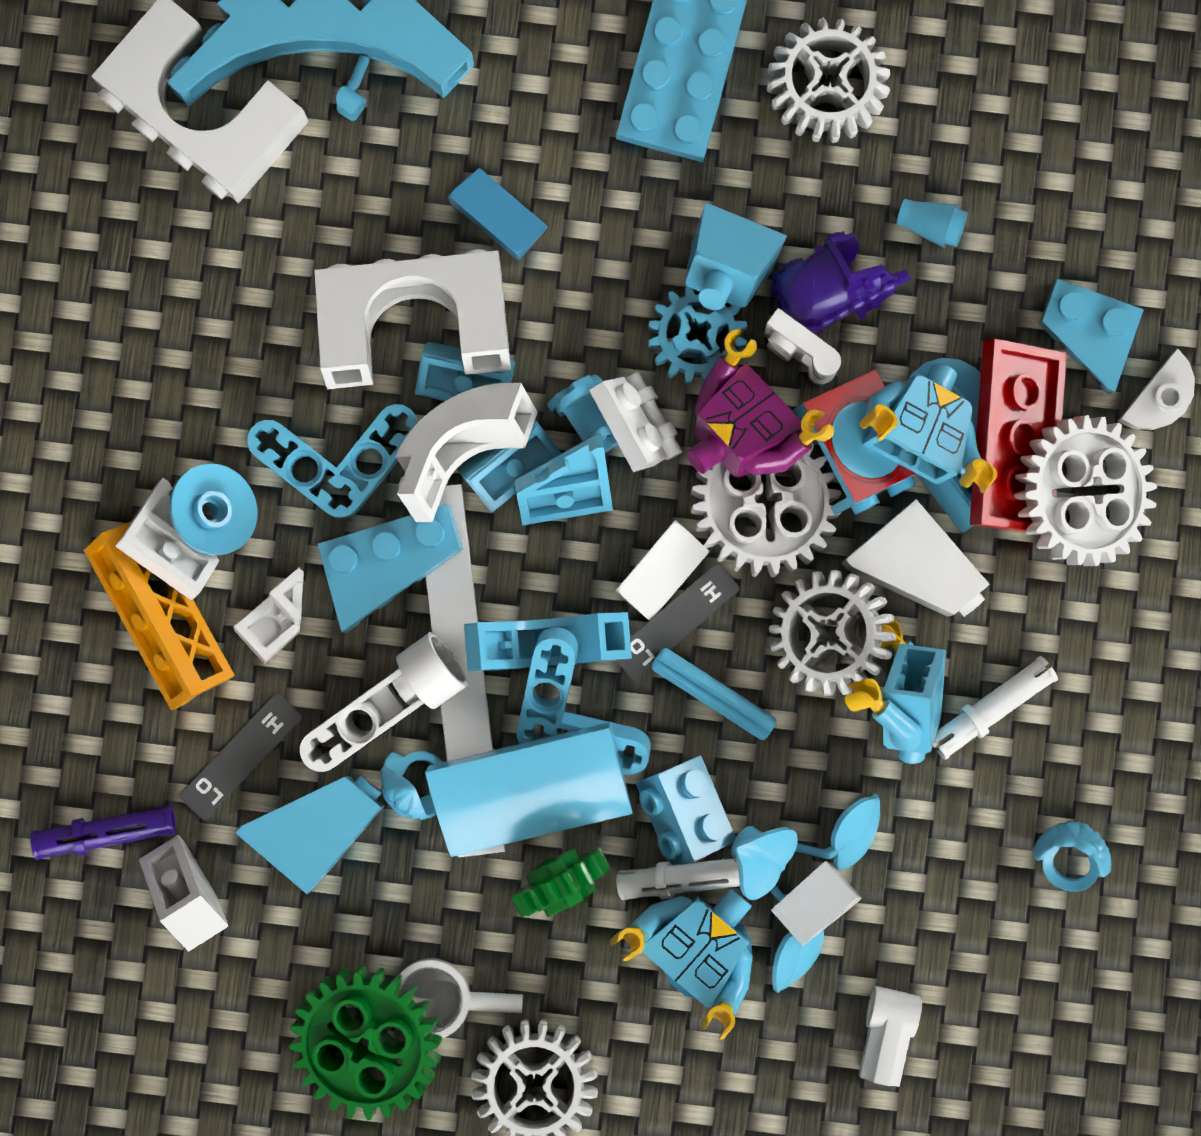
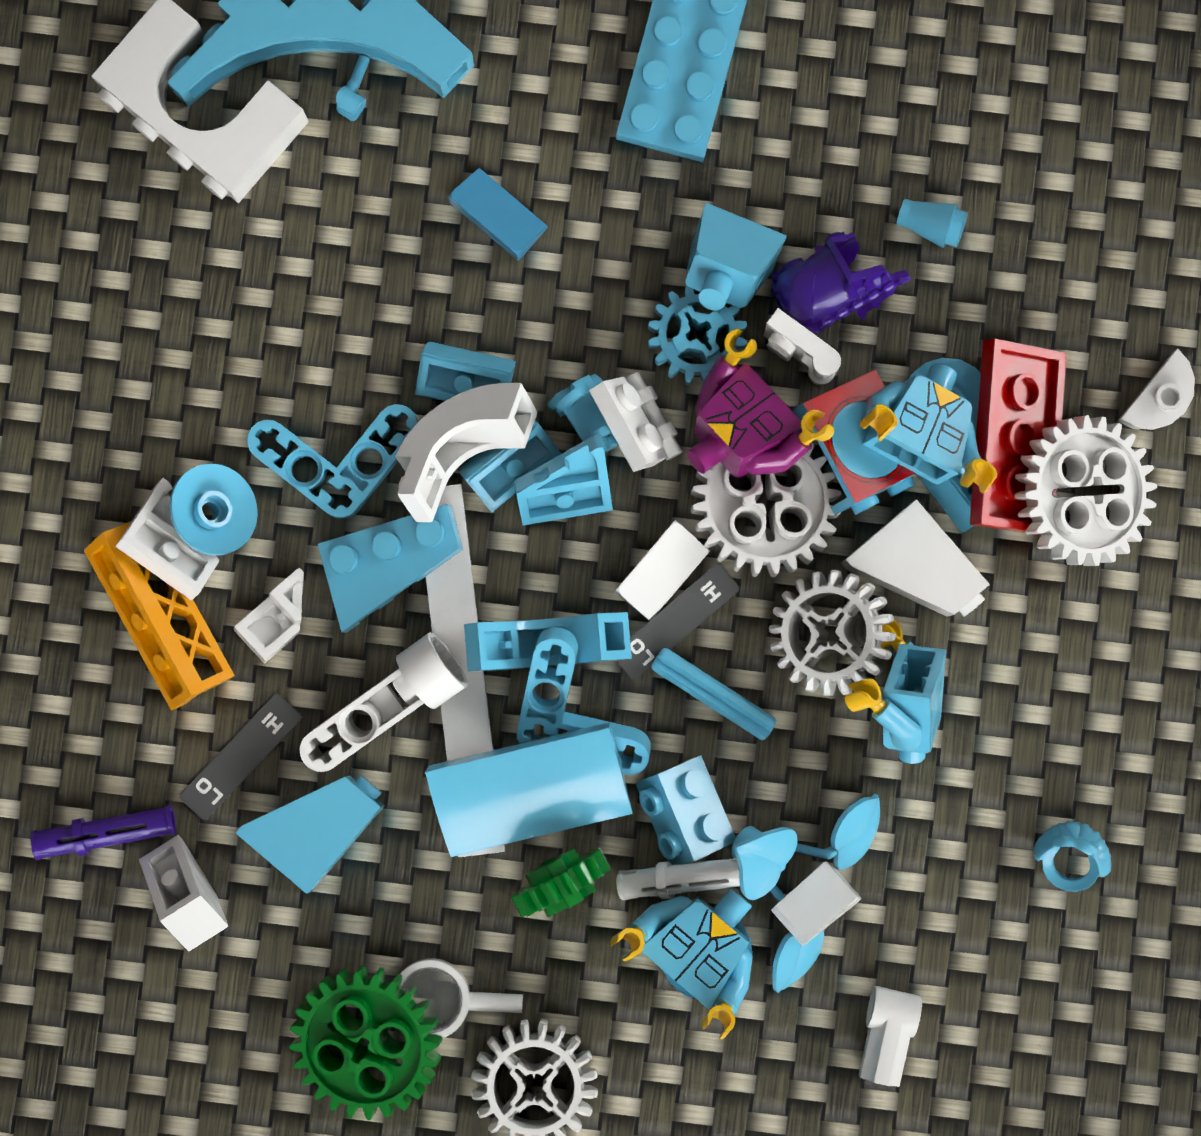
white arch [314,249,511,390] -> none
medium azure piece [380,751,443,820] -> none
white gear [767,17,890,143] -> none
white pin [933,656,1058,760] -> none
medium azure wing [1039,279,1144,394] -> none

